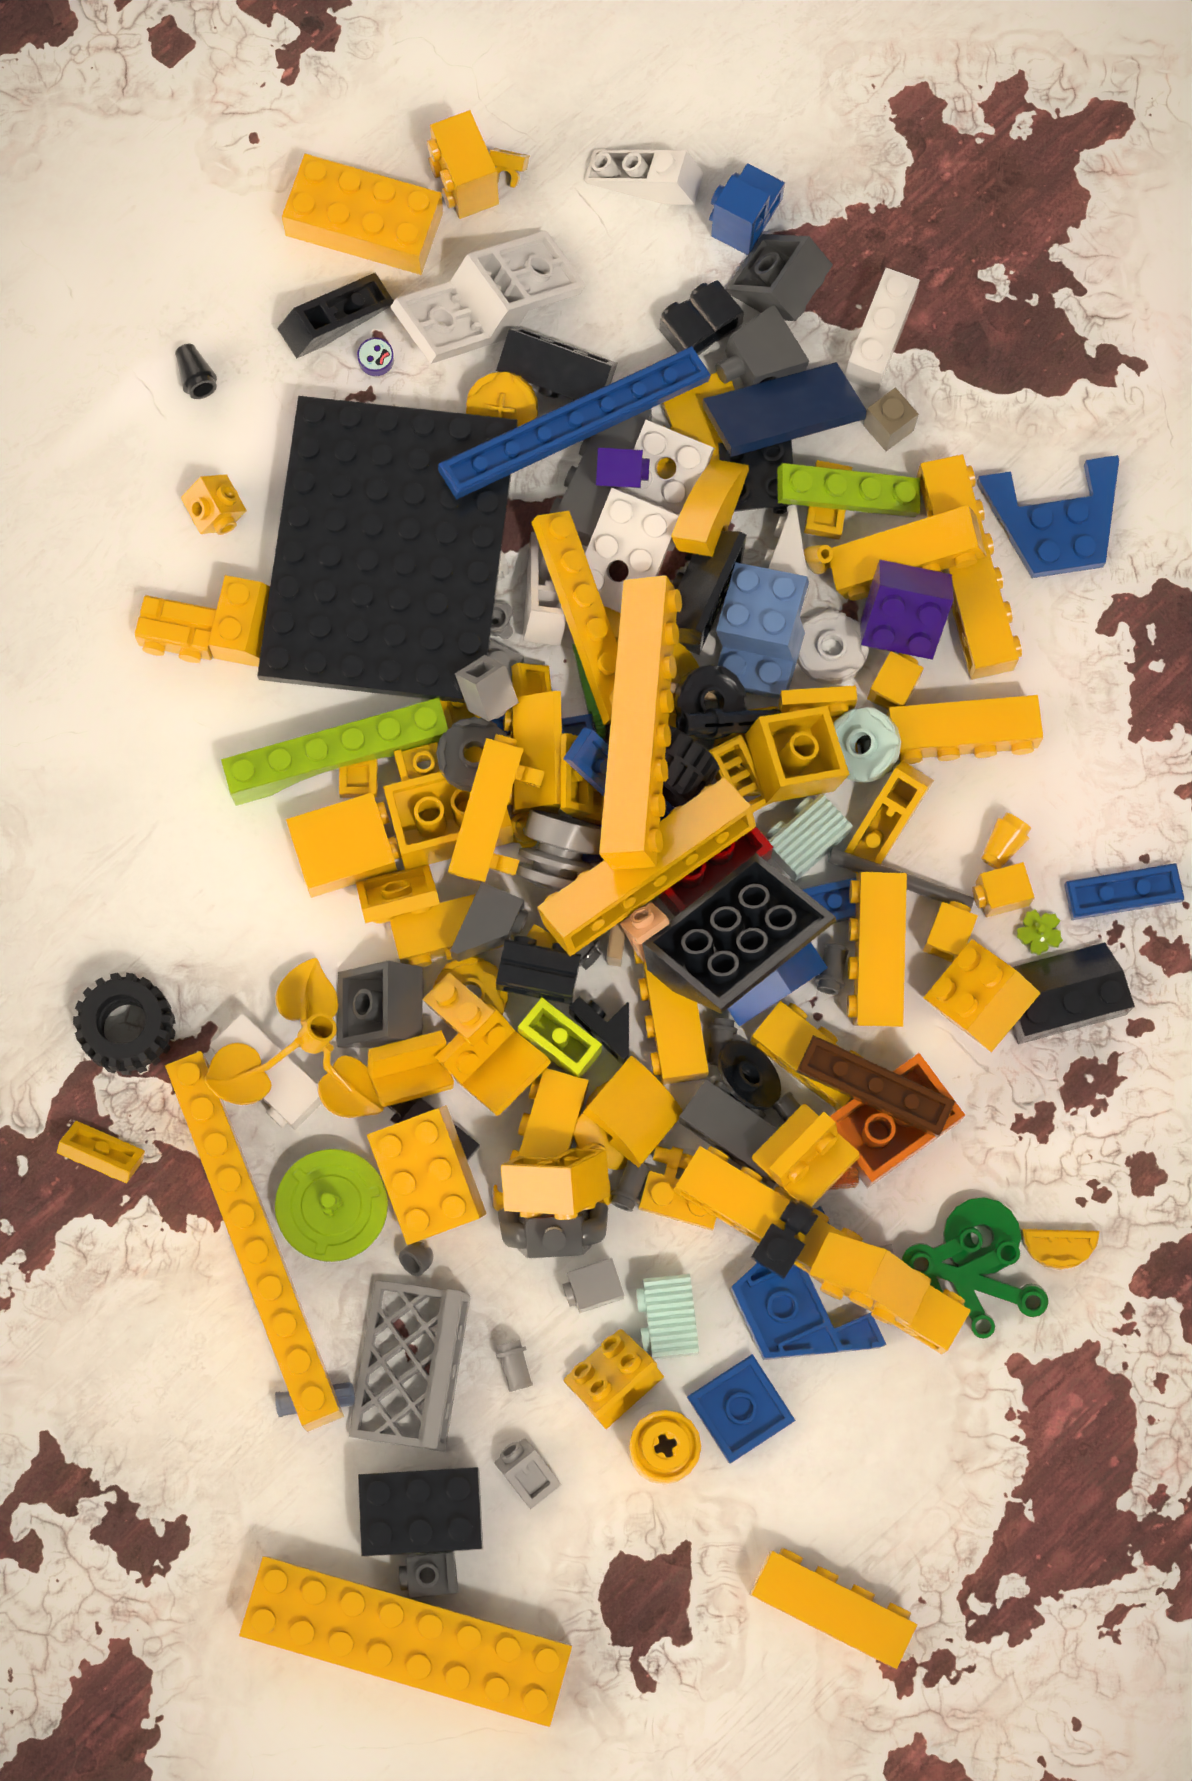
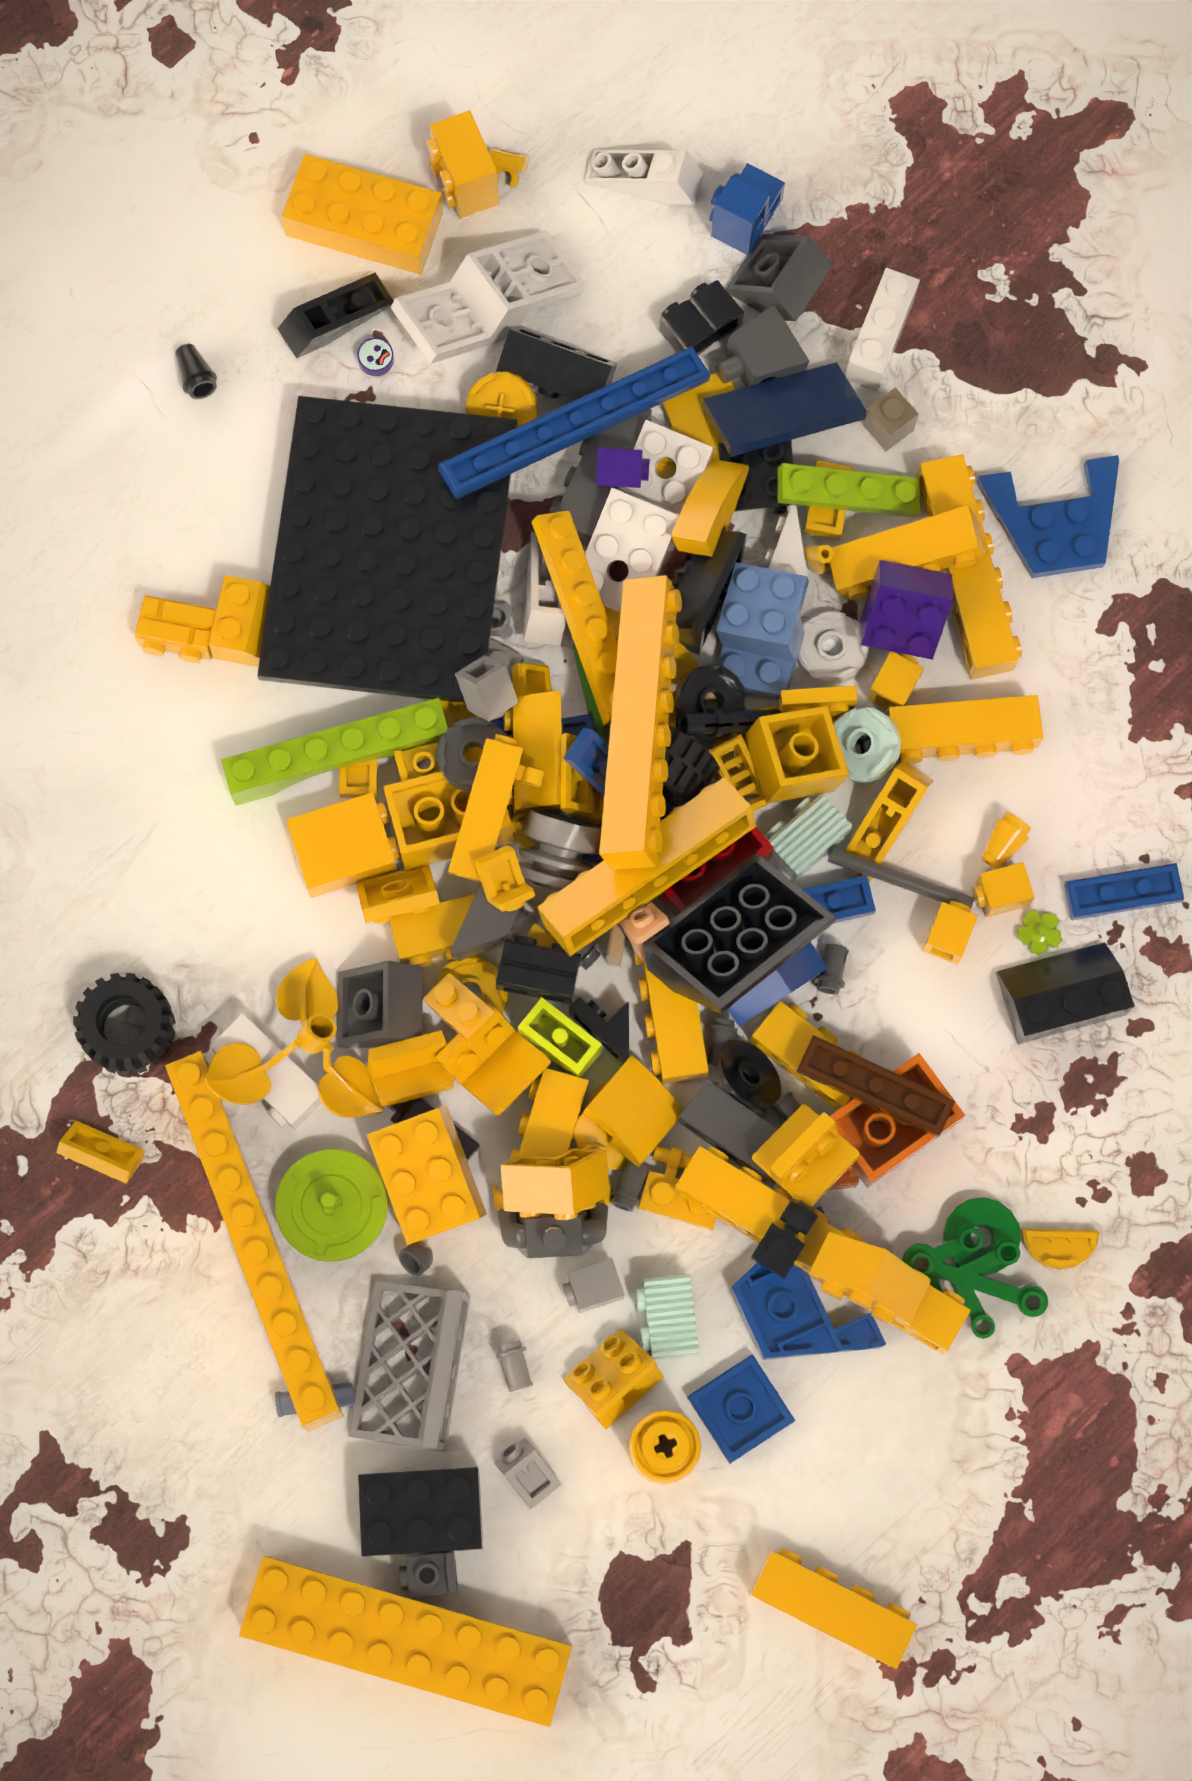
yellow brick [181,474,247,535] -> none
yellow brick [847,872,907,1027] -> none
yellow brick [923,939,1040,1053] -> none
none -> yellow bracket [474,845,535,911]

